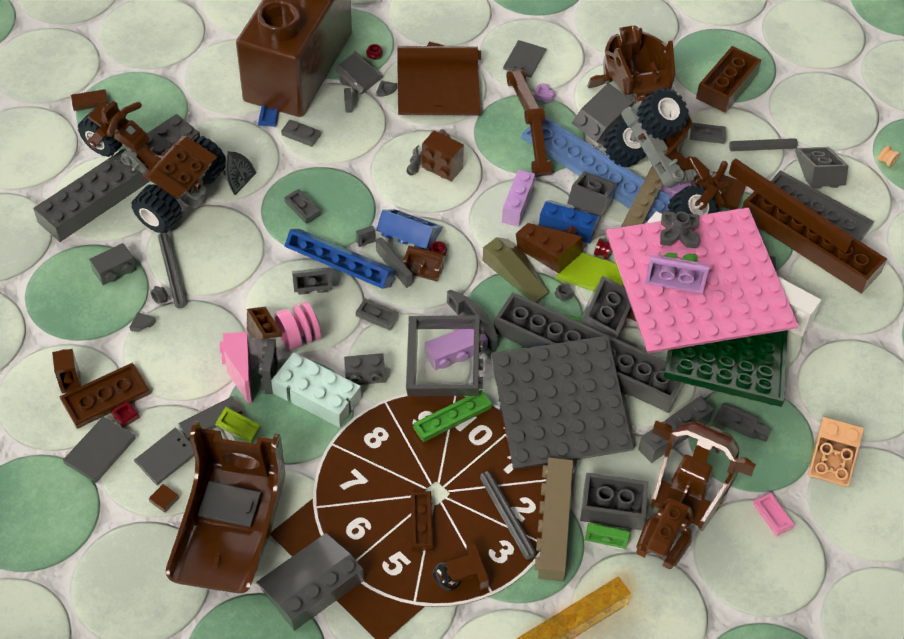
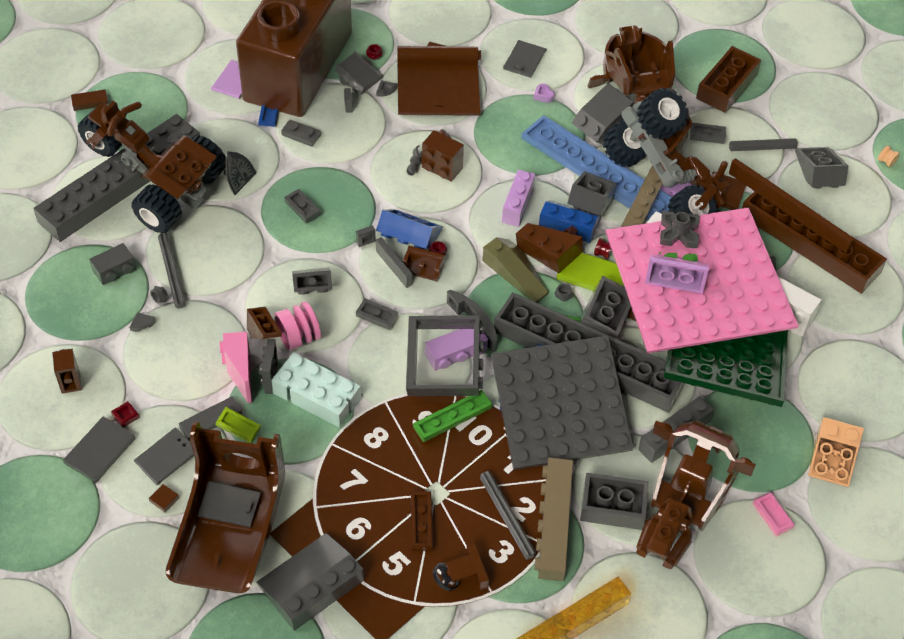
reddish brown tile [59,362,150,429] -> none
blue brick [284,229,396,289] -> none
dark grey brick [344,353,386,385] -> none
reddish brown piece [506,70,552,177] -> none
bright green plate [585,523,630,549] -> none
dark grey hinge [714,403,771,442] -> none
dark grey plate [770,170,874,241] -> none
none -> lavender container [211,60,242,99]

